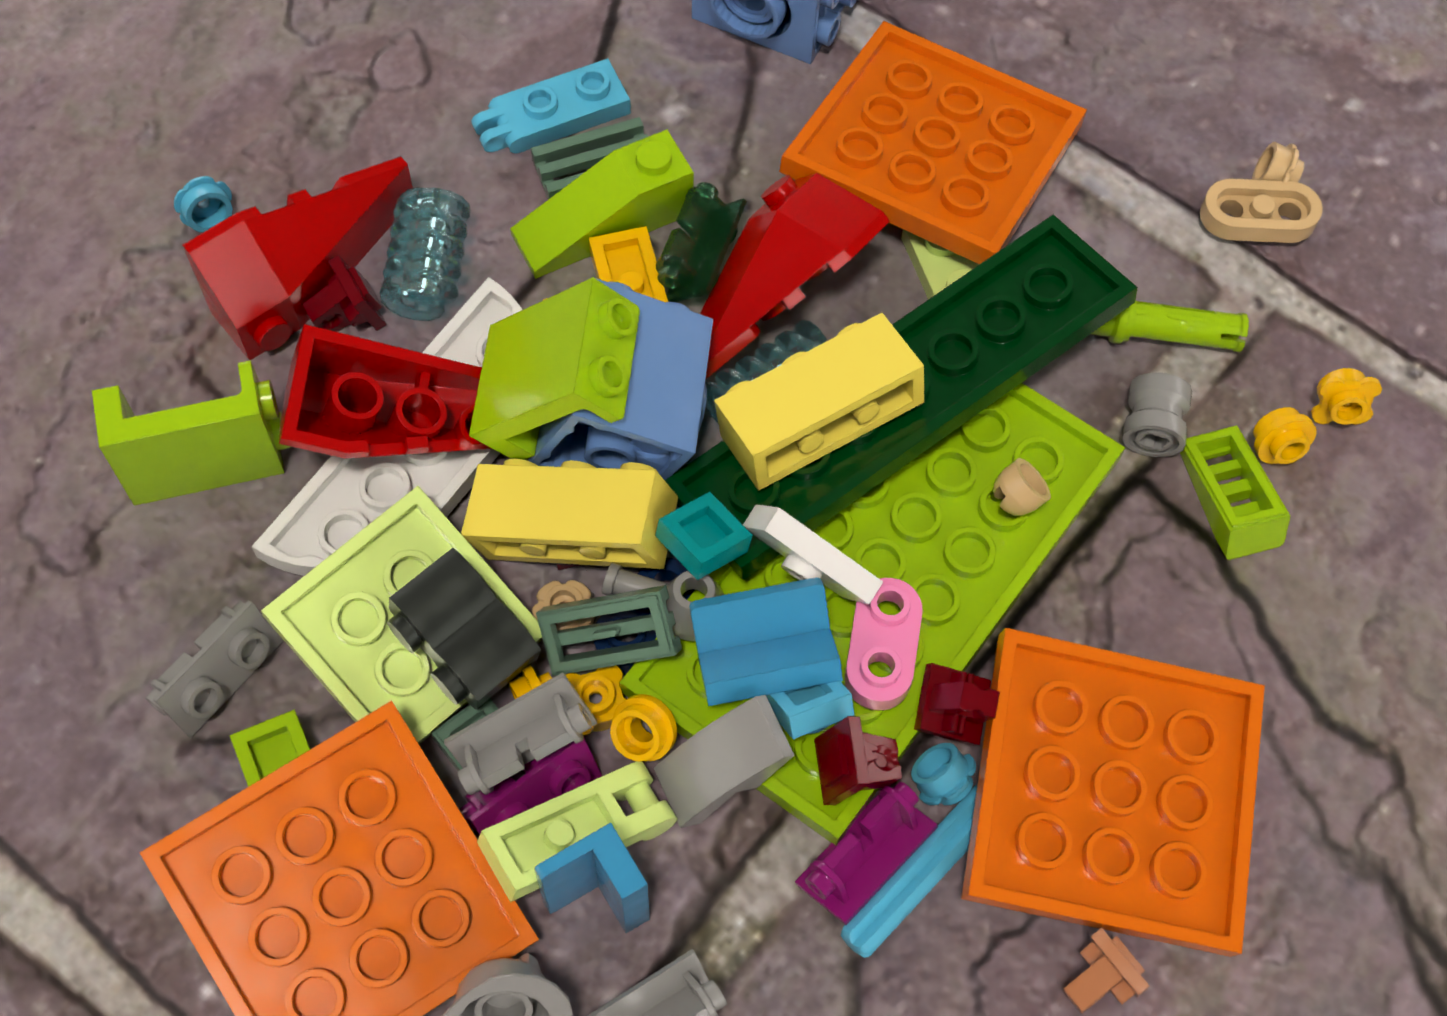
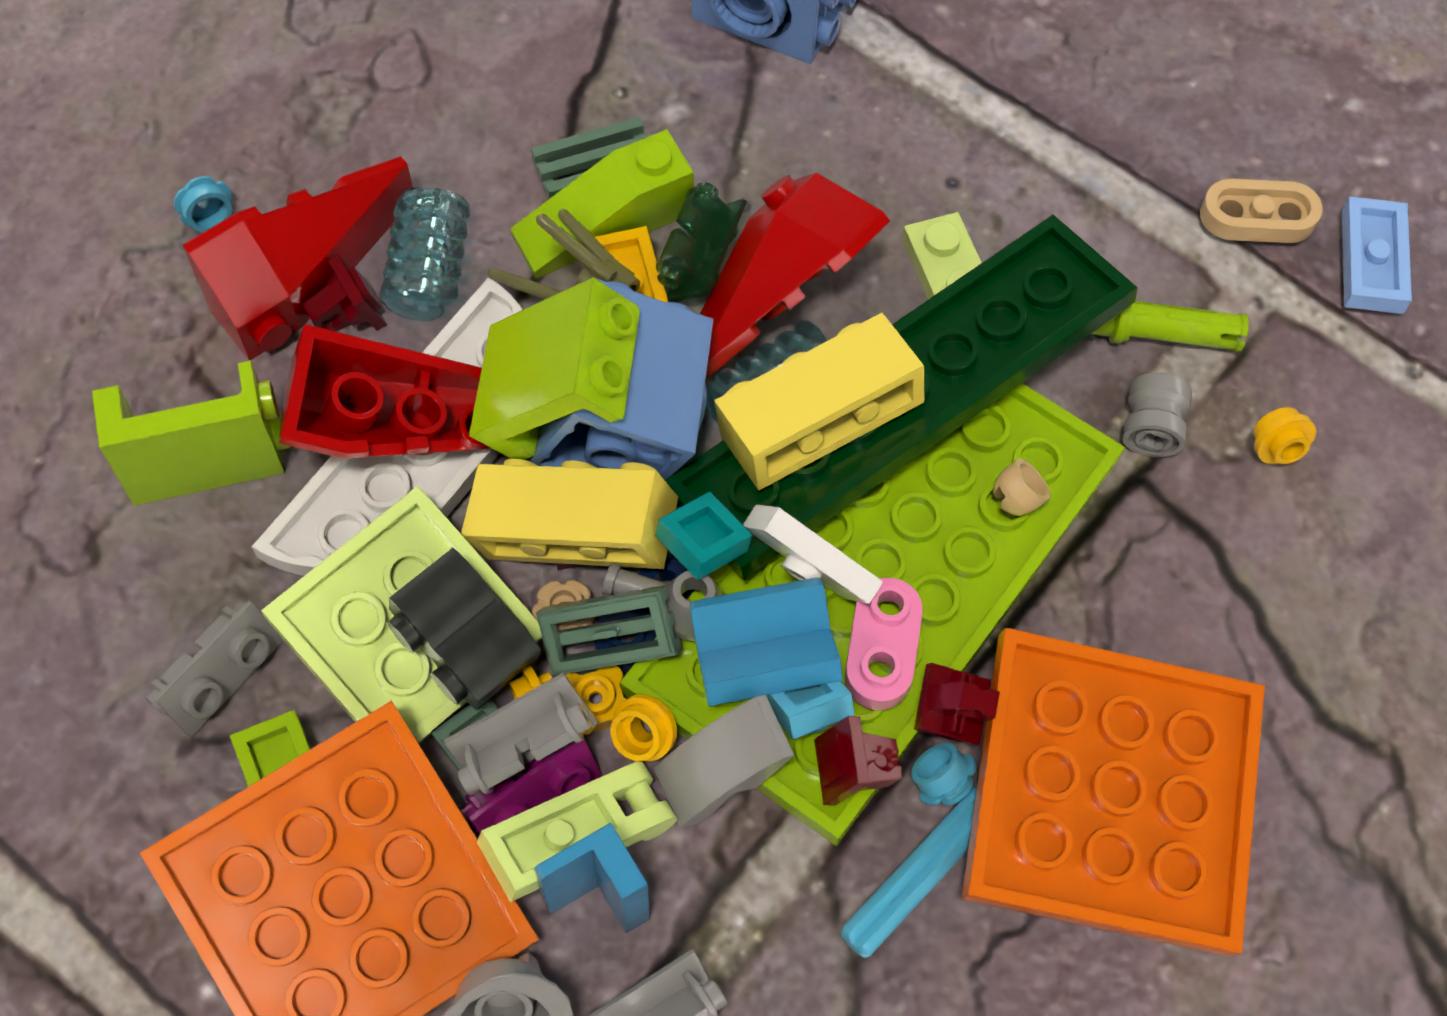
medium azure hinge [471,58,631,153] -> none
orange plate [779,21,1087,264] -> none
magenta hinge [795,781,938,925] -> none
nougat brick [1063,928,1150,1014] -> none
lime slope [1180,425,1291,560] -> none
tan plate [1252,142,1304,183] -> none
yellow plate [1311,368,1382,425] -> none
none -> olive plant [488,209,640,300]
none -> light blue plate [1342,196,1412,314]

